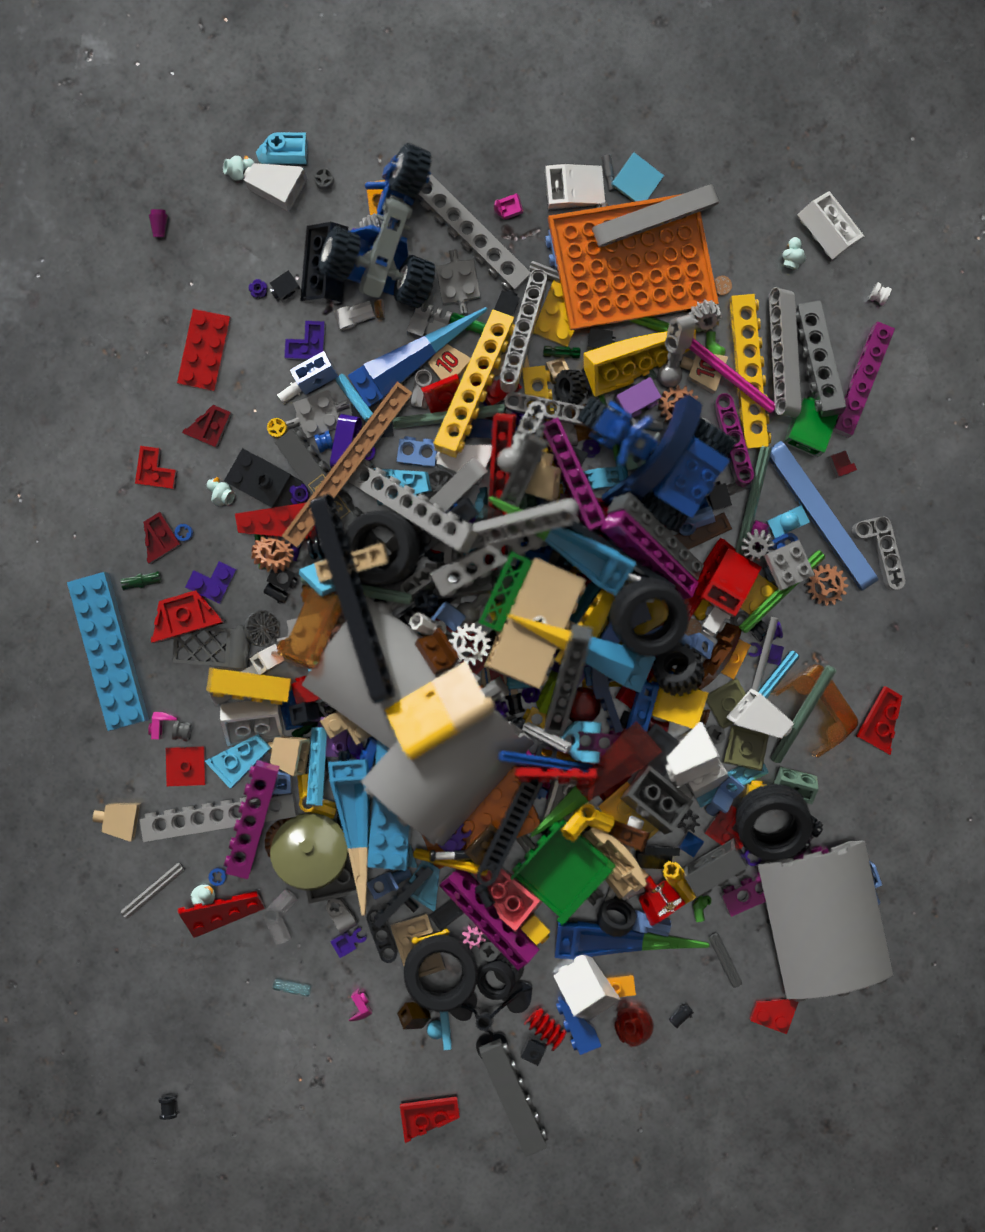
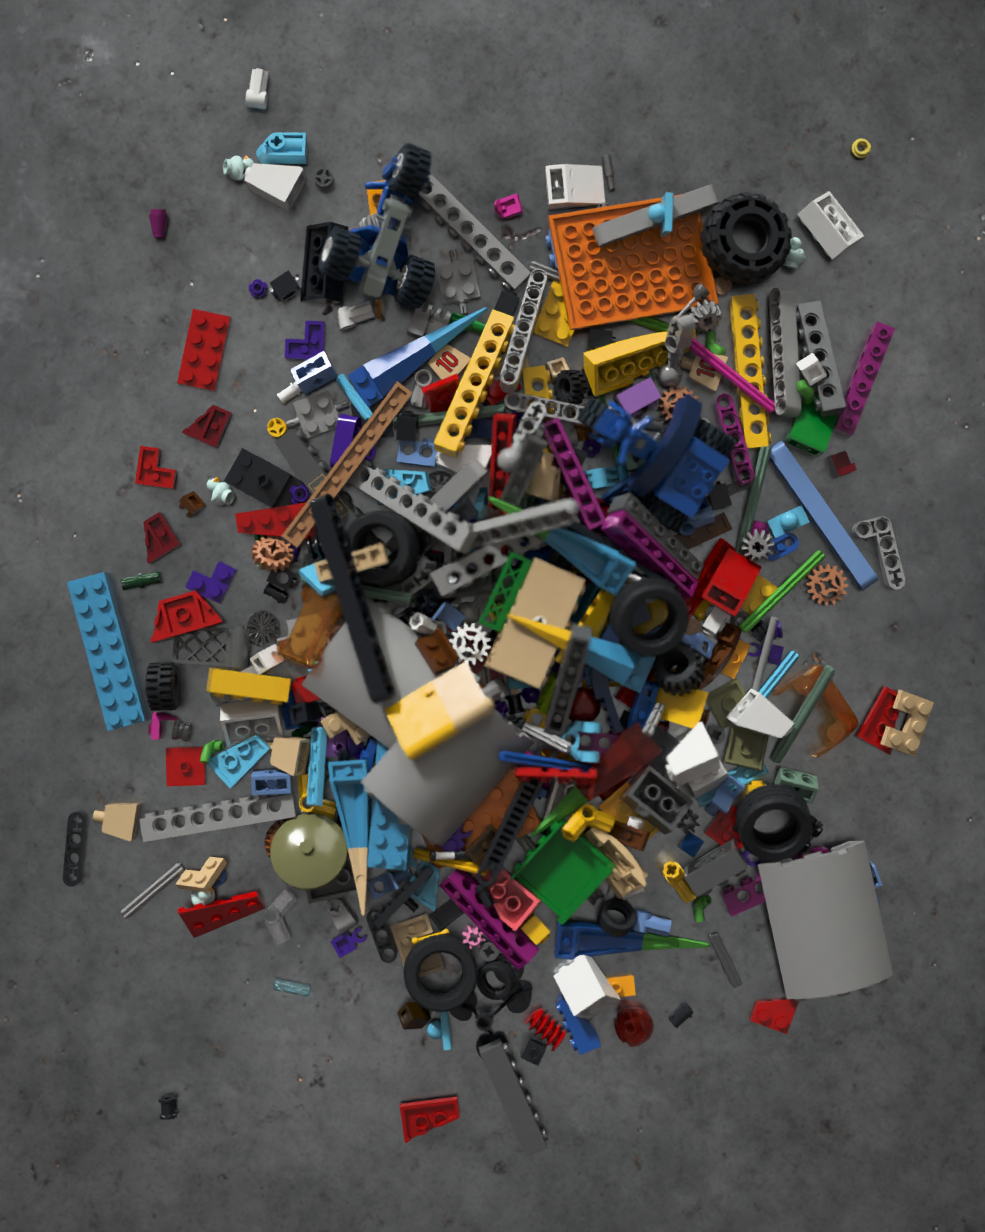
blue bush [174,524,193,542] -> none
magenta brick [224,760,280,880] -> none
blue wheel [314,430,333,453] -> none
dark pink plate [349,990,372,1021] -> none
dark green axle [543,346,581,358] -> none
medium azure tile [611,153,664,202] -> none
black panel [636,845,680,869] -> none
red torso [639,876,686,926] -> none
light grey plate [763,540,815,591] -> none
white wheel [869,282,892,306] -> none
none -> black beam [63,811,87,887]
none -> black tyre [145,662,180,711]
none -> tan plate [176,857,227,893]
none -> reddish brown tile [179,491,206,517]
none -> bright green arm [200,740,224,764]
none -> white piece [245,68,269,109]
none -> black brick [396,411,419,441]
none -> light grey axle [642,702,665,737]
none -> medium azure tile [648,192,674,236]
none -> hinge [672,283,710,319]
none -> black tyre [700,192,792,285]
none -> white panel [796,353,827,386]
none -> bright green arm [797,380,814,405]
none -> light yellow plate [851,139,871,158]
none -> tan plate [880,690,934,756]

